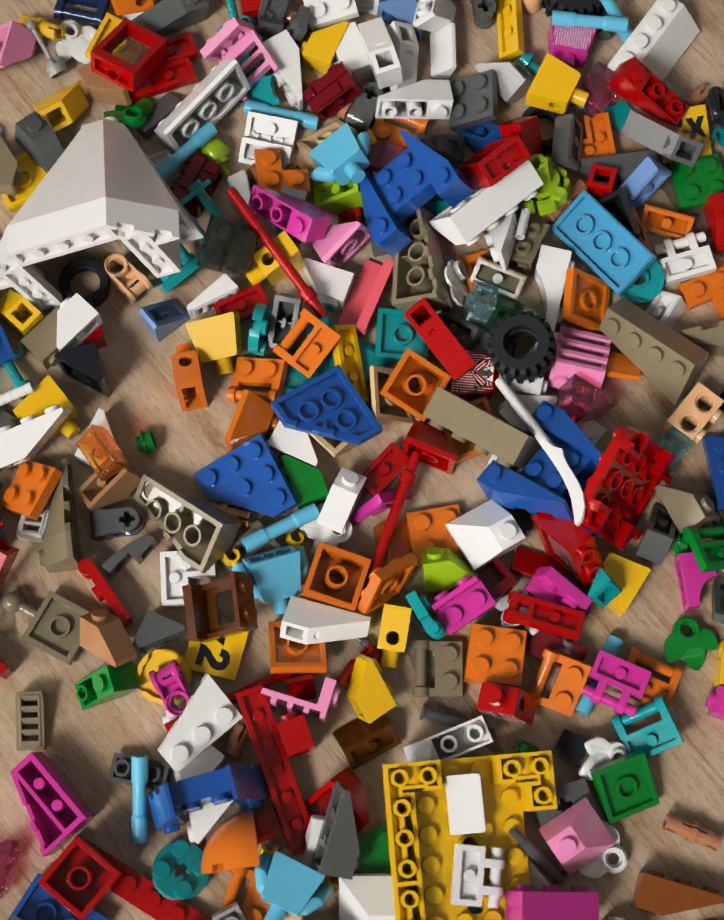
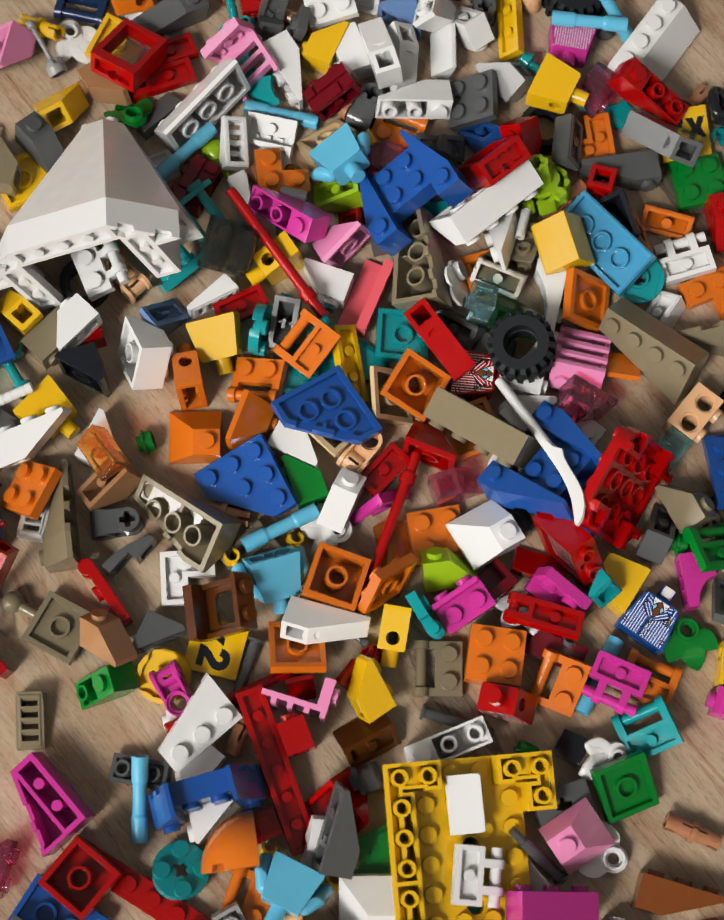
medium blue slope [617,157,672,210] -> none
none -> white plate [70,241,130,302]
none -> white slope [116,315,174,390]
none -> orange slope [169,411,223,464]
none -> white slope [219,115,249,171]
none -> dark grey piece [233,637,264,709]
none -> light nougat piece [336,433,383,475]
none -> black slope [348,761,384,796]
none -> clear pink slope [427,467,484,508]
none -> white slope [451,6,495,52]
none -> yellow slope [531,210,595,275]
none -> blue torso [614,585,679,656]

